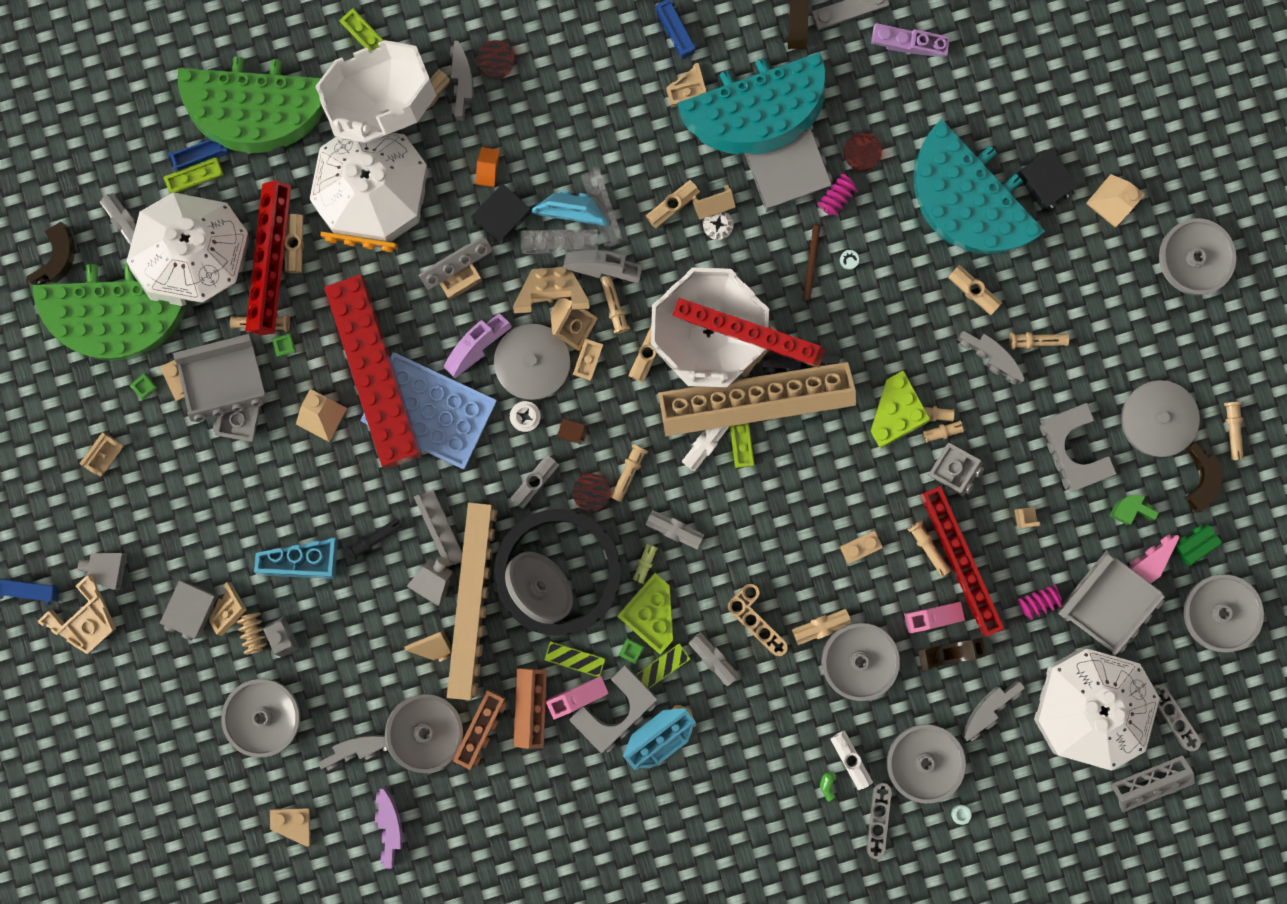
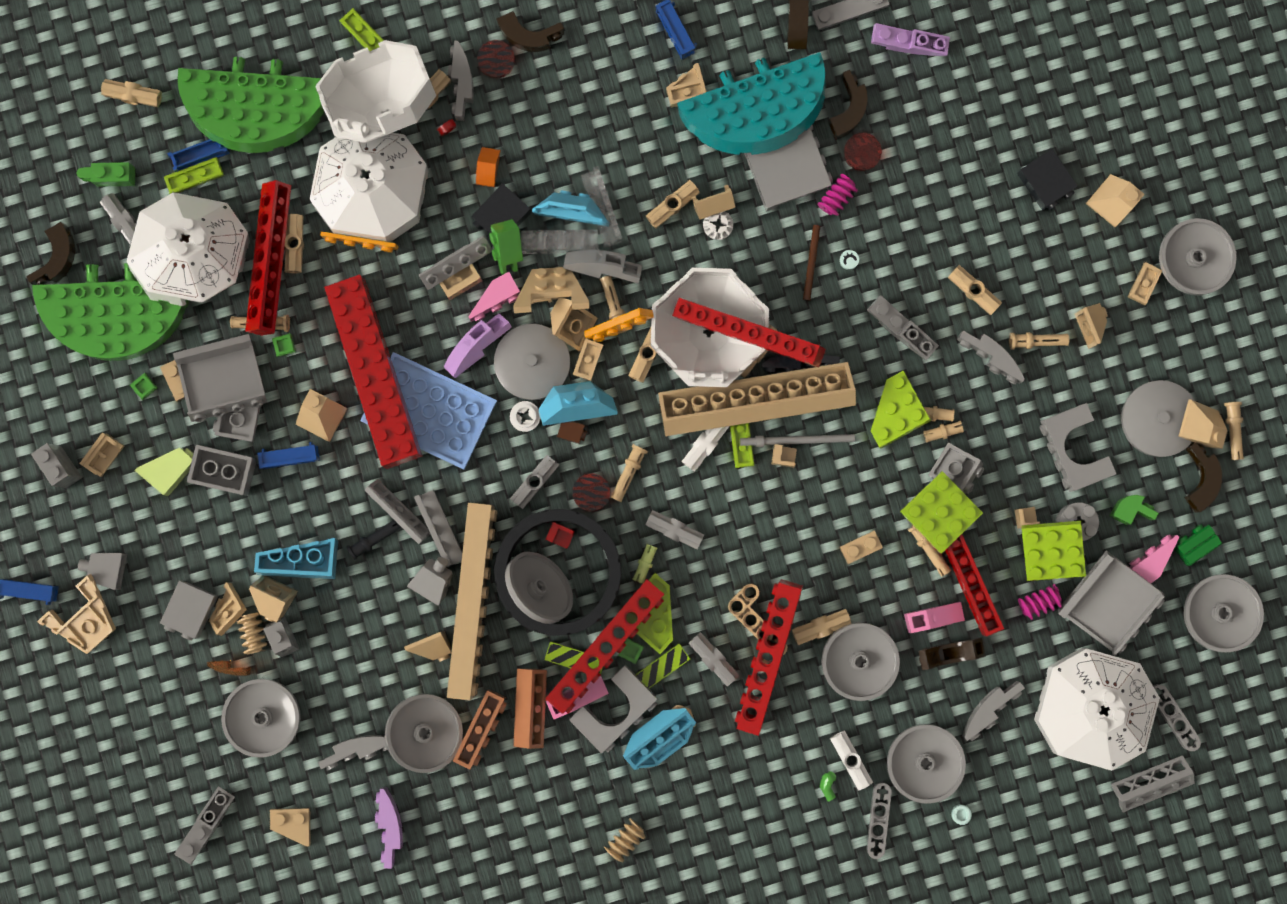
teal brick [914,119,1045,255] -> none
none -> light grey brick [31,443,82,488]
none -> bright green hinge [76,162,135,187]
none -> tan piece [101,79,162,107]
none -> yellowish green slope [135,448,194,496]
none -> light grey slope [174,786,235,865]
none -> light grey brick [187,445,257,496]
none -> clear orange slope [207,660,250,676]
none -> tan slope [249,576,298,622]
none -> blue container [257,442,320,469]
none -> light grey plate [365,479,430,544]
none -> red tile [438,119,456,136]
none -> bright pink slope [468,272,520,322]
none -> bright green hinge [489,219,523,275]
none -> dark brown arch [496,11,564,52]
none -> medium azure wedge [538,381,618,426]
none -> red panel [545,522,575,549]
none -> red brick [545,579,664,715]
none -> light orange plate [584,308,654,342]
none -> tan piece [604,818,646,862]
none -> red brick [735,579,803,736]
none -> light grey bar [740,434,855,447]
none -> tan panel [771,444,797,468]
none -> dark brown arch [828,70,867,140]
none -> light grey slope [867,296,939,360]
none -> lime plate [900,471,983,554]
none -> lime plate [1021,521,1086,581]
none -> light grey brick [1055,503,1099,541]
none -> tan slope [1075,303,1107,349]
none -> tan plate [1128,262,1162,305]
none -> tan slope [1179,400,1228,449]

